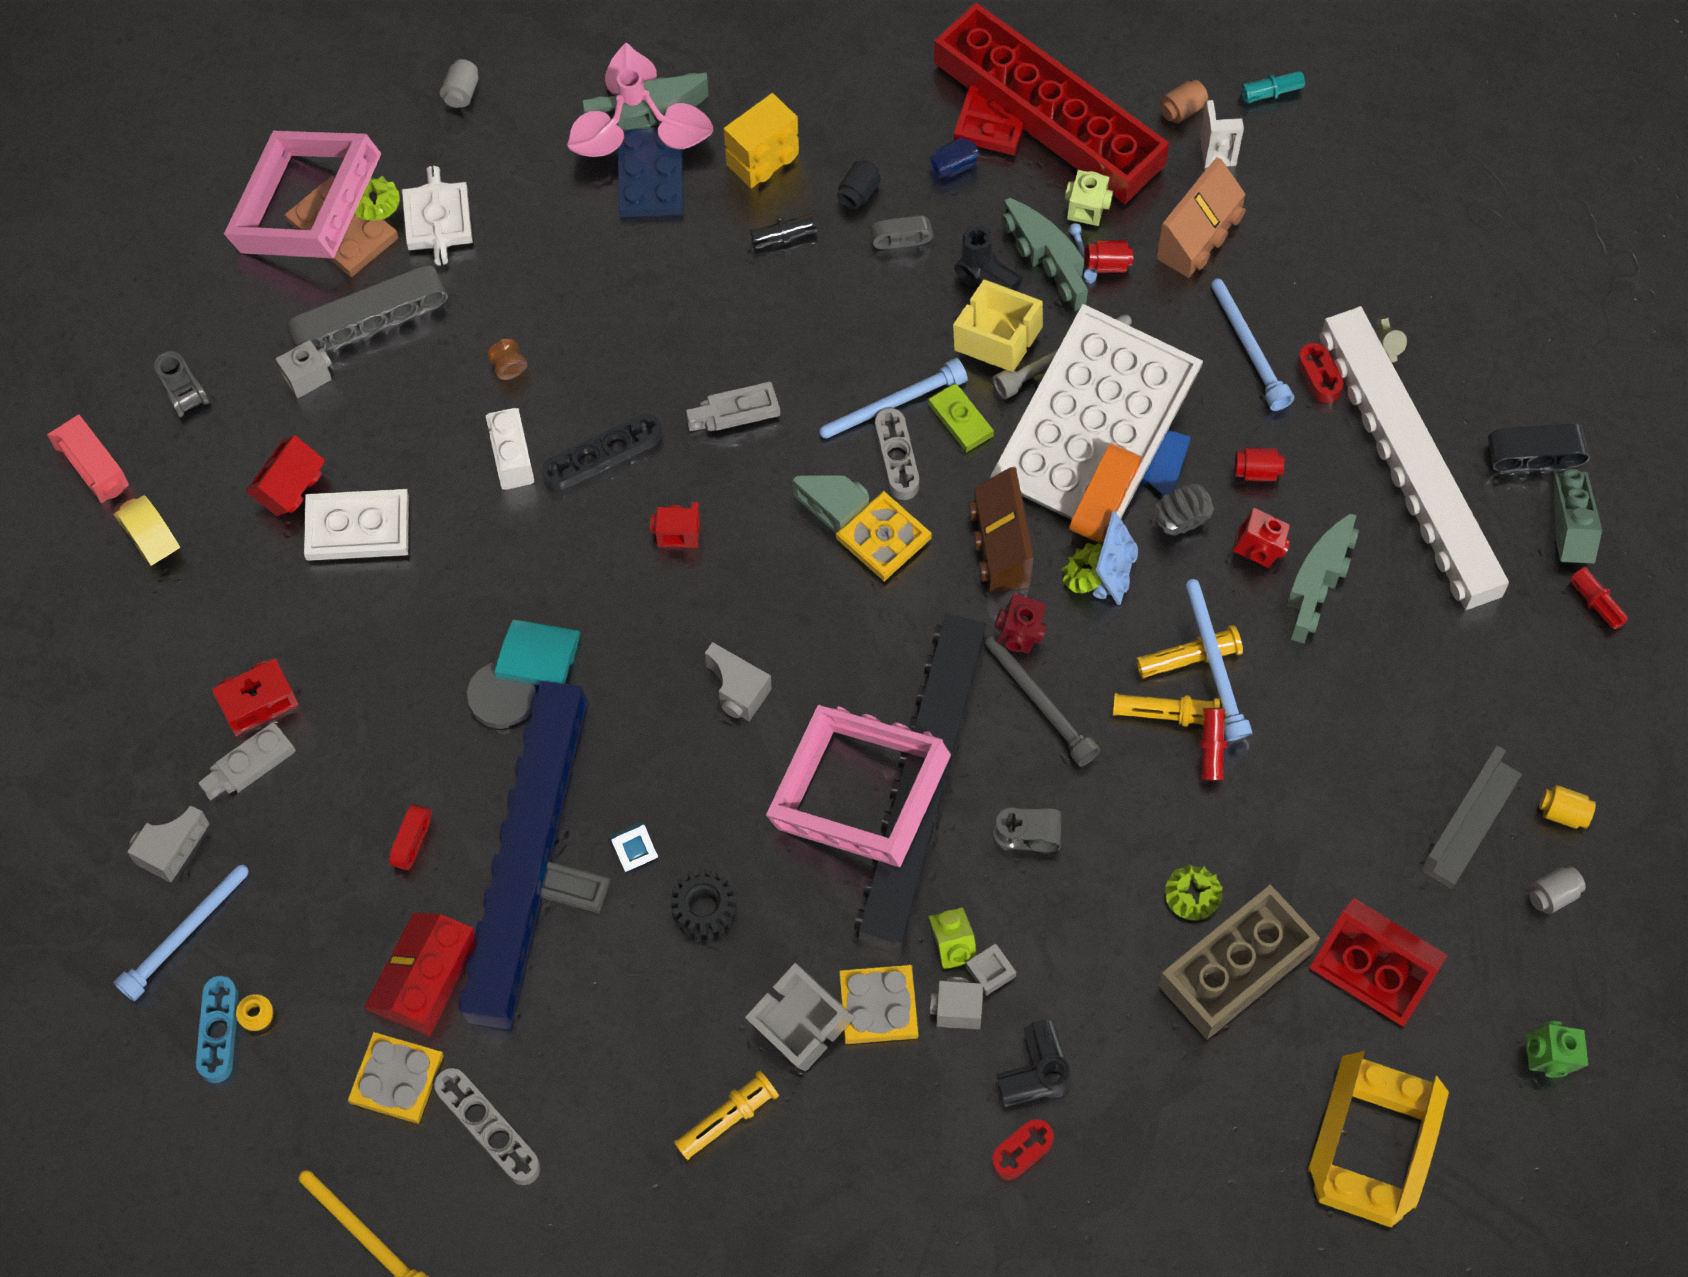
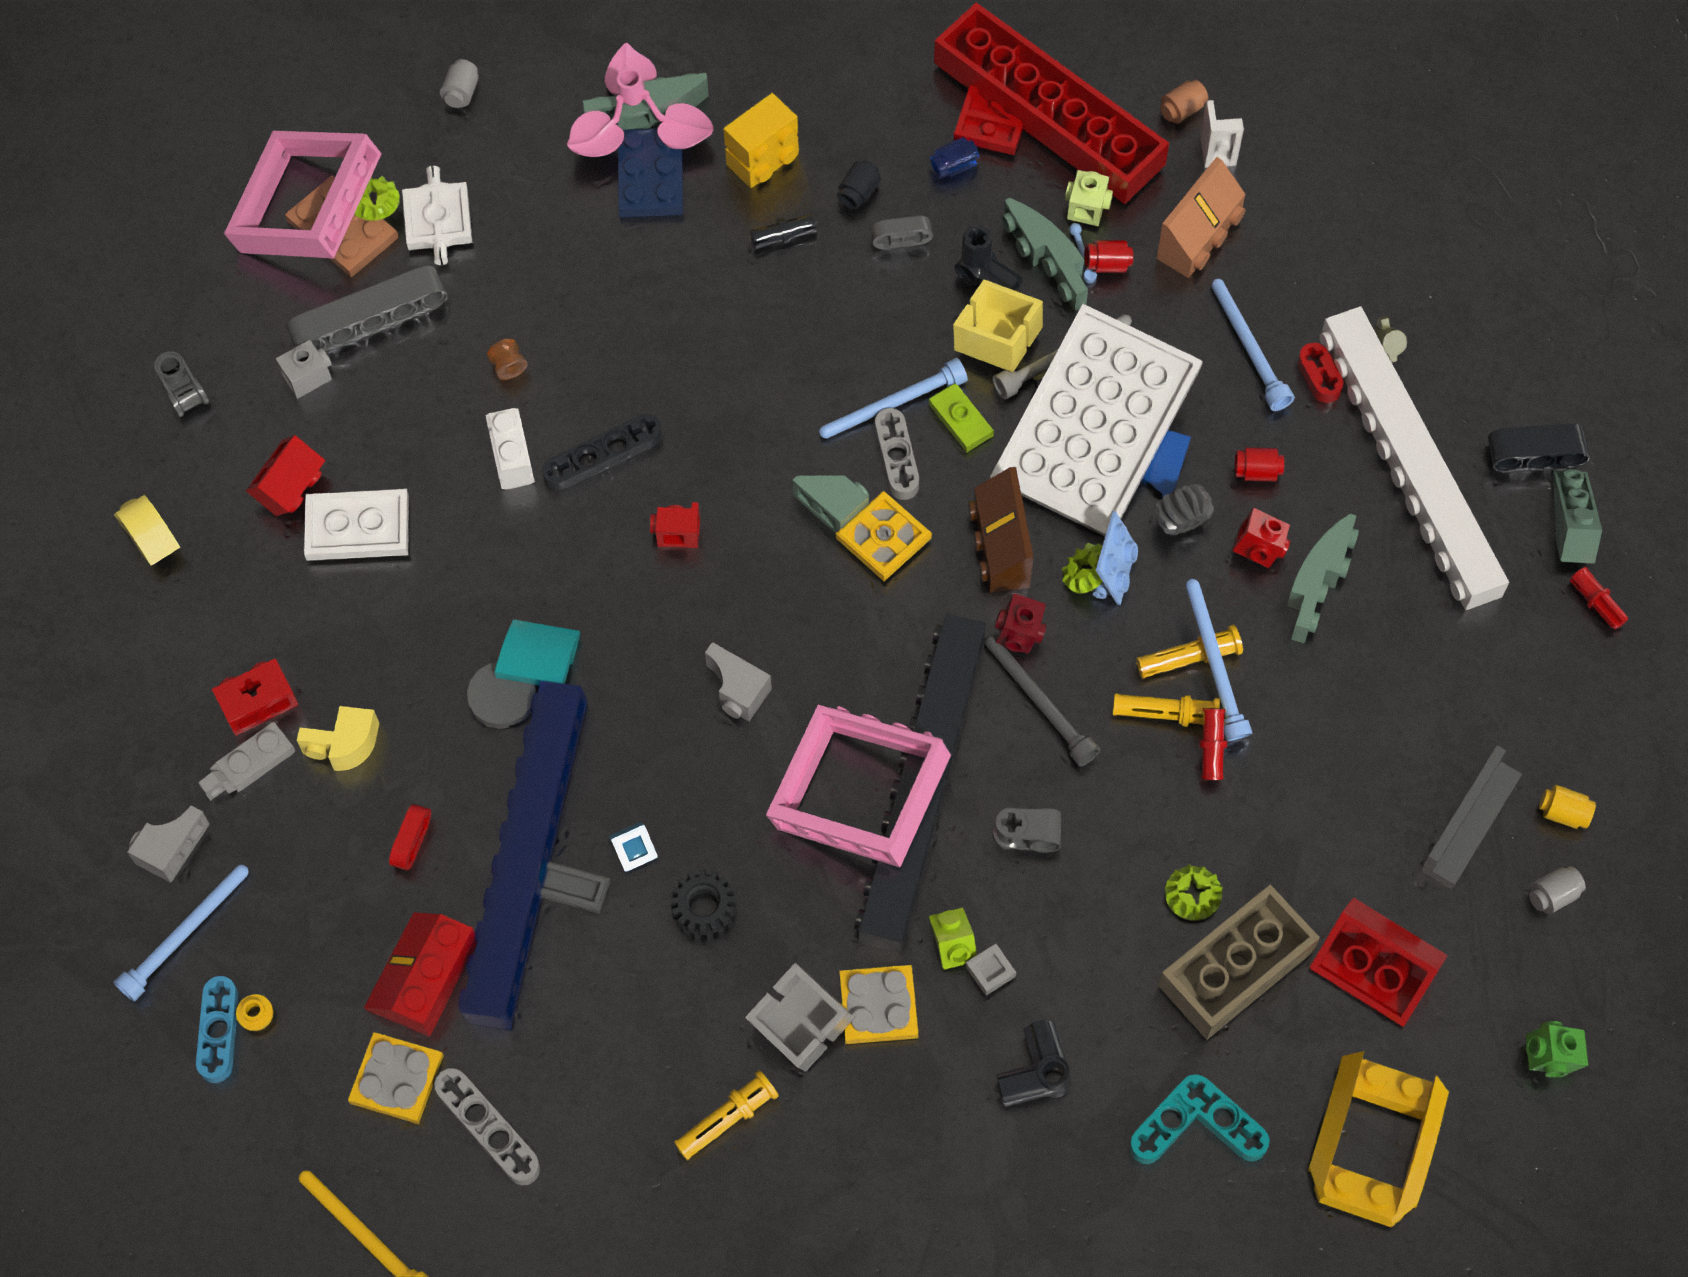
coral window [47,414,129,504] -> none
light grey hinge [686,382,780,431] -> none
light grey brick [930,977,983,1030] -> none
red beam [992,1119,1054,1180] -> none
orange beam [1069,443,1142,544] -> none
teal axle [1241,71,1305,104] -> none
none -> light yellow brick [297,706,379,771]
none -> teal beam [1129,1074,1270,1164]

